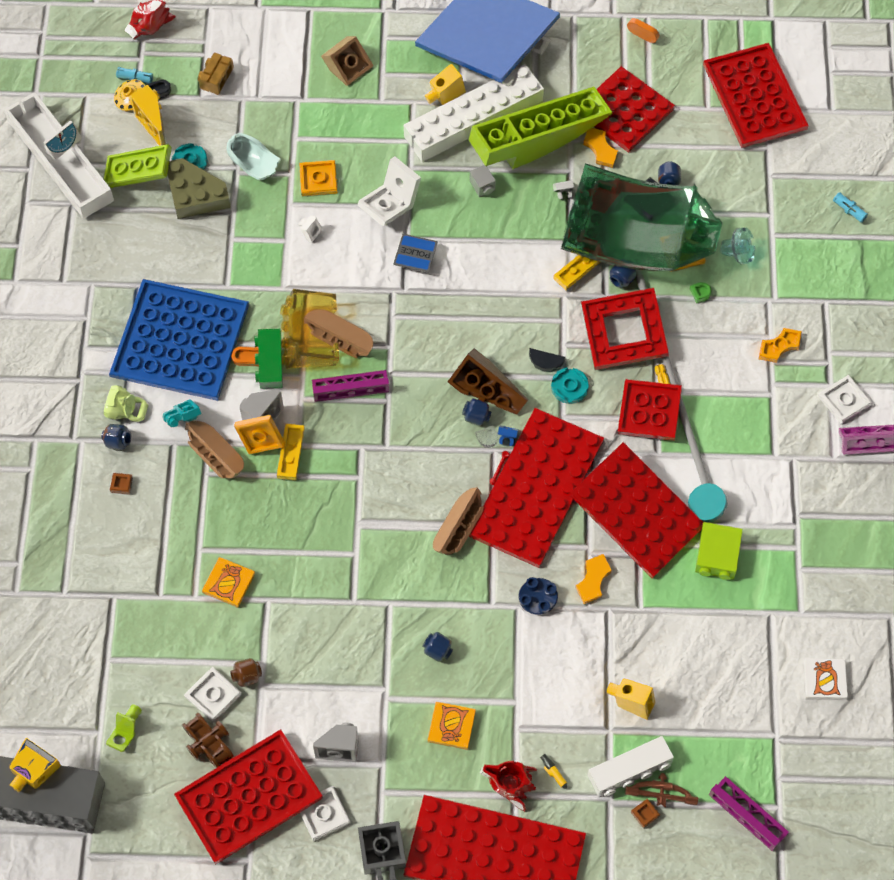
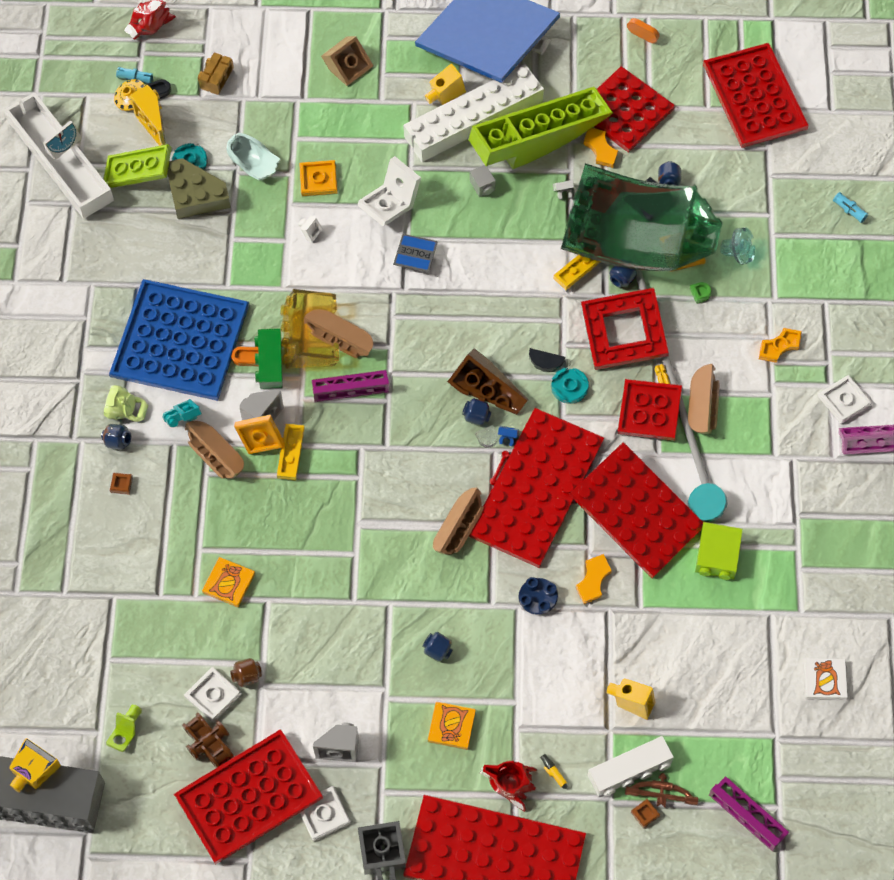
none -> brick [688,364,720,434]

